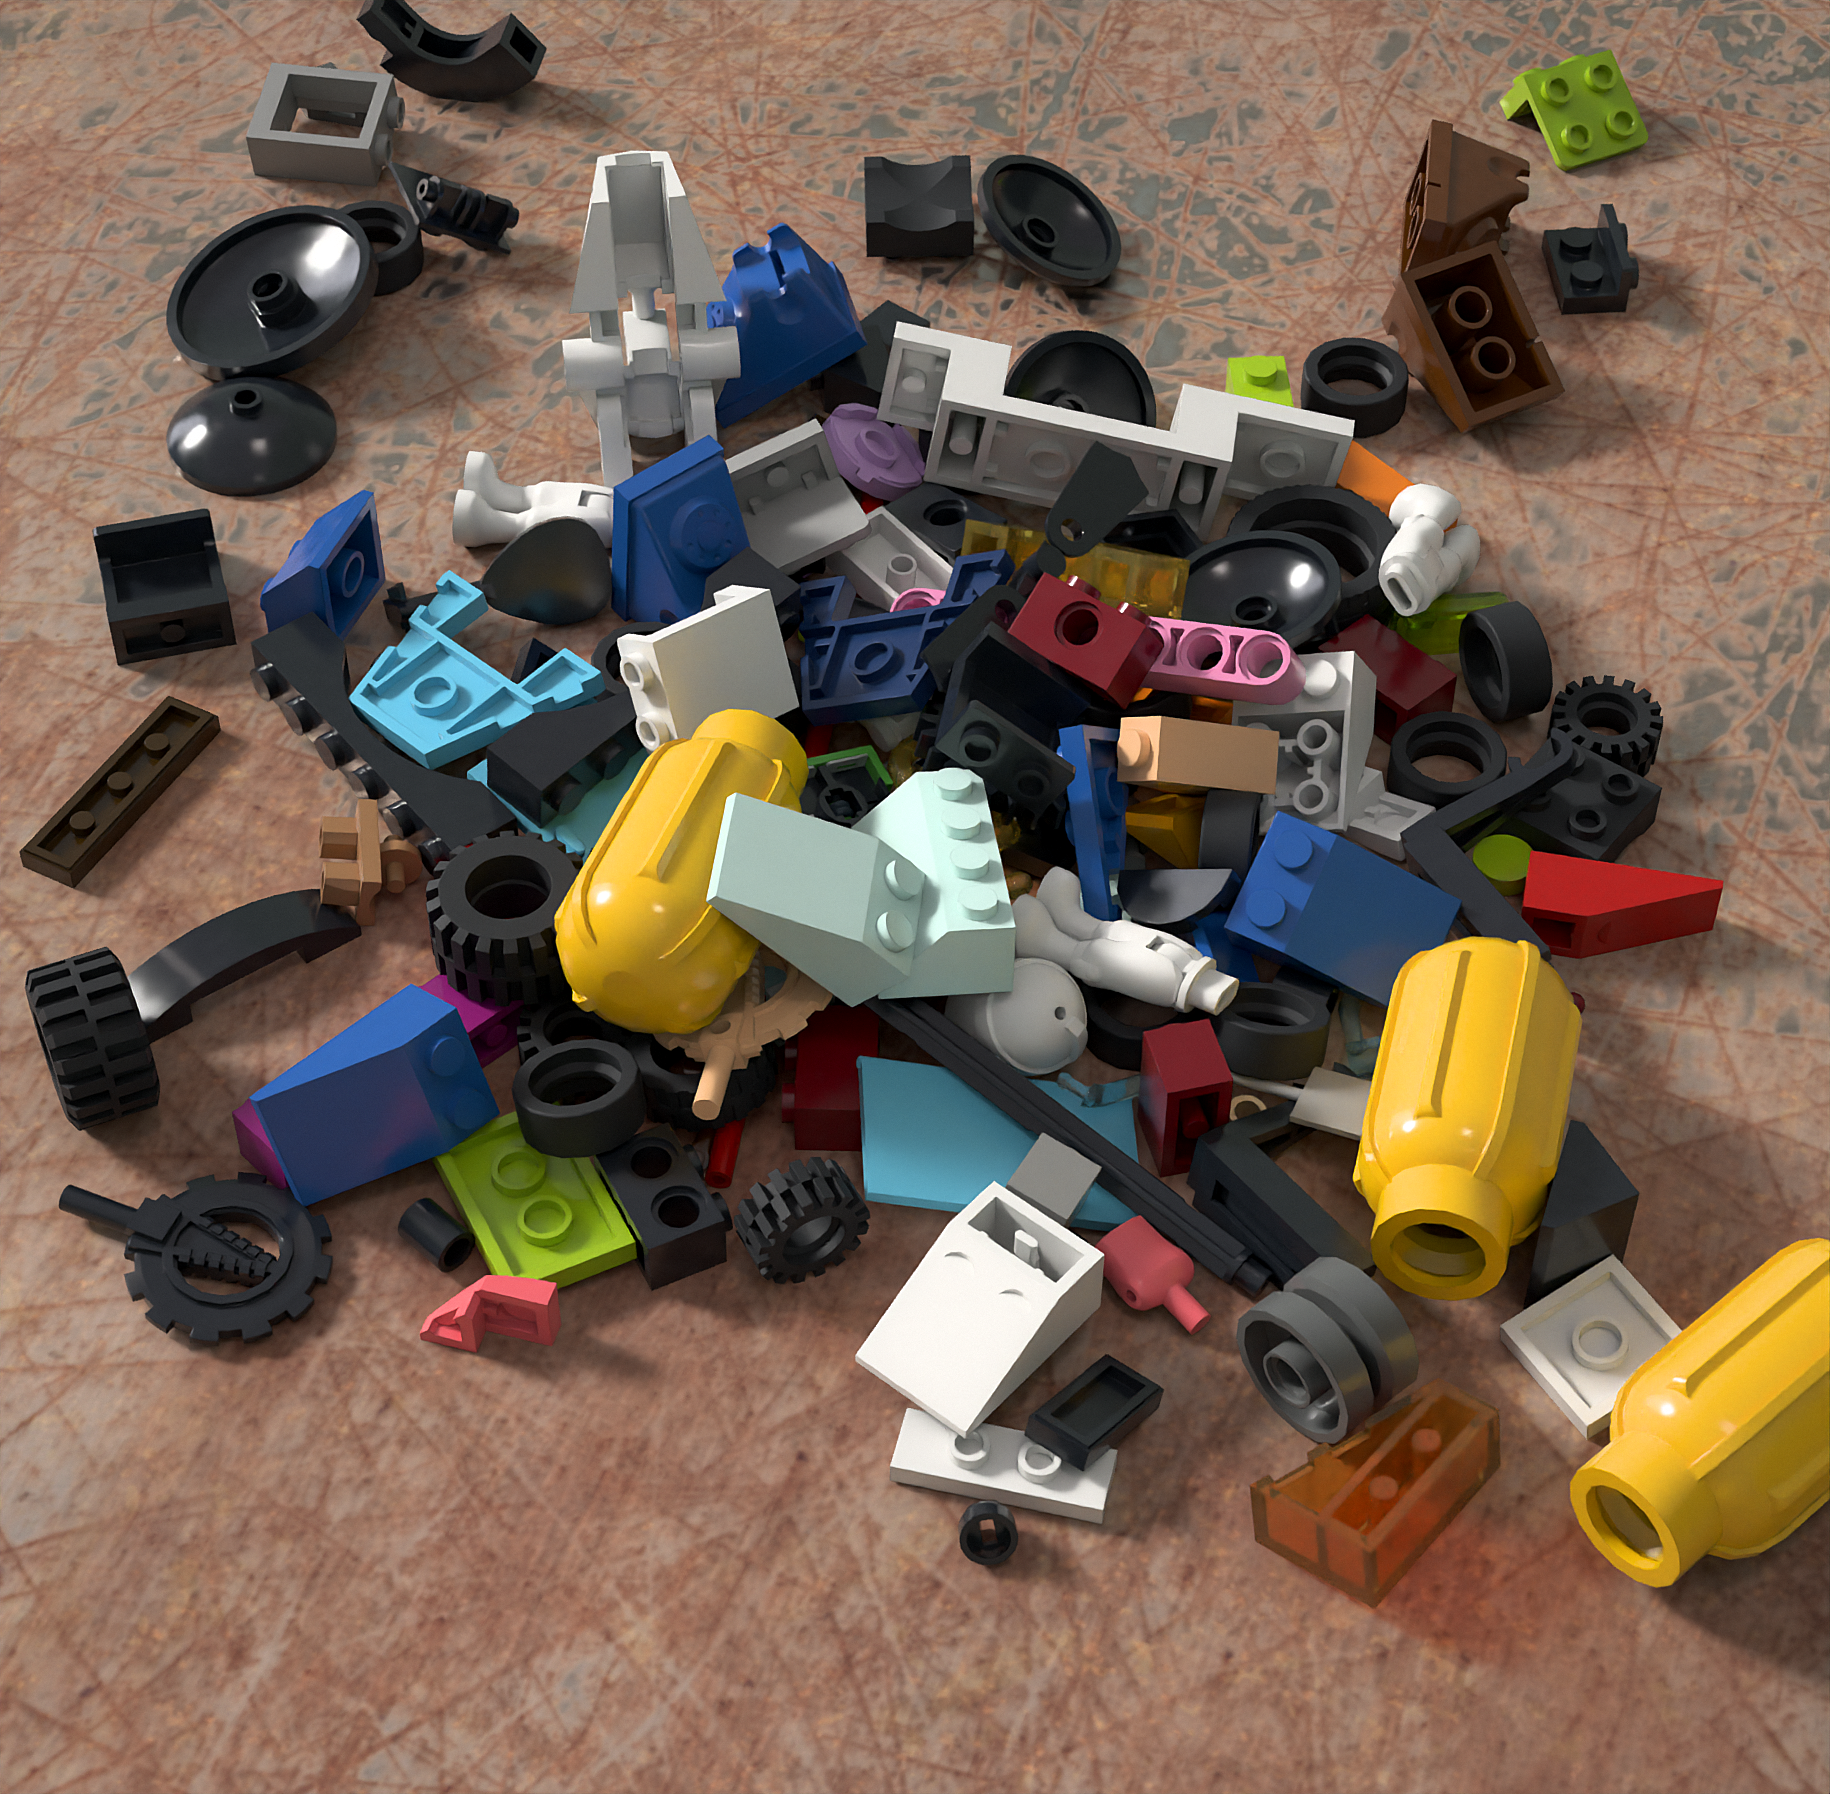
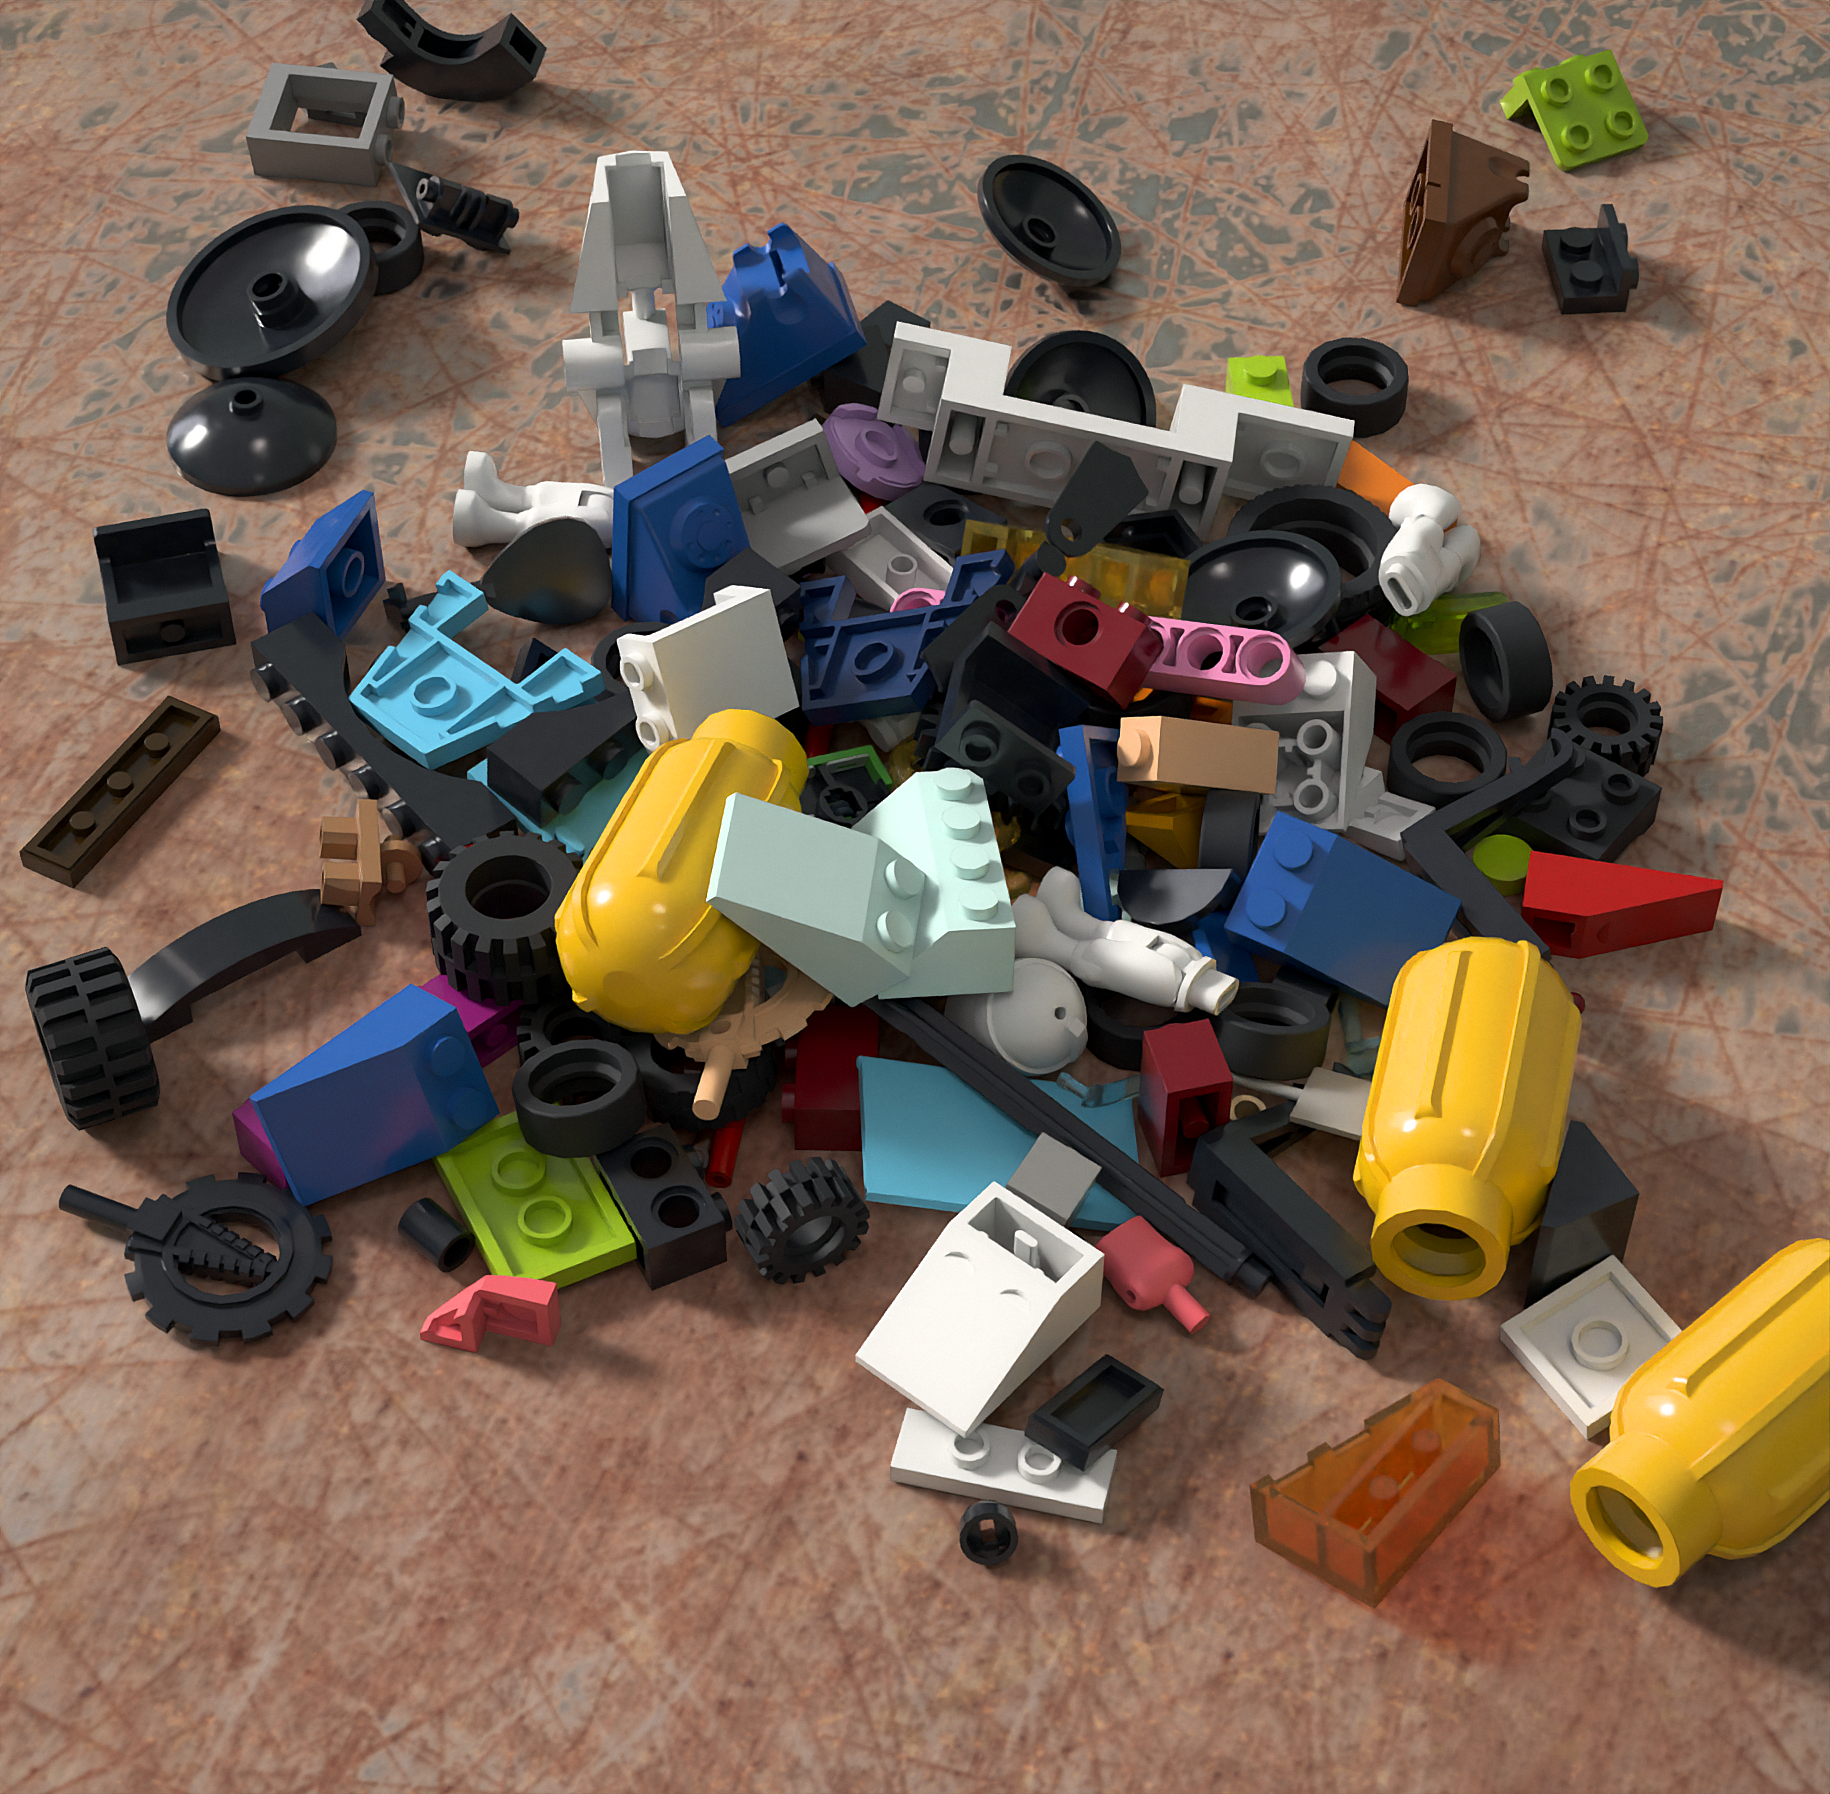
black brick [864,155,974,259] -> none
dark grey wheel [1236,1257,1420,1444] -> none
reddish brown piece [1381,240,1565,434] -> none

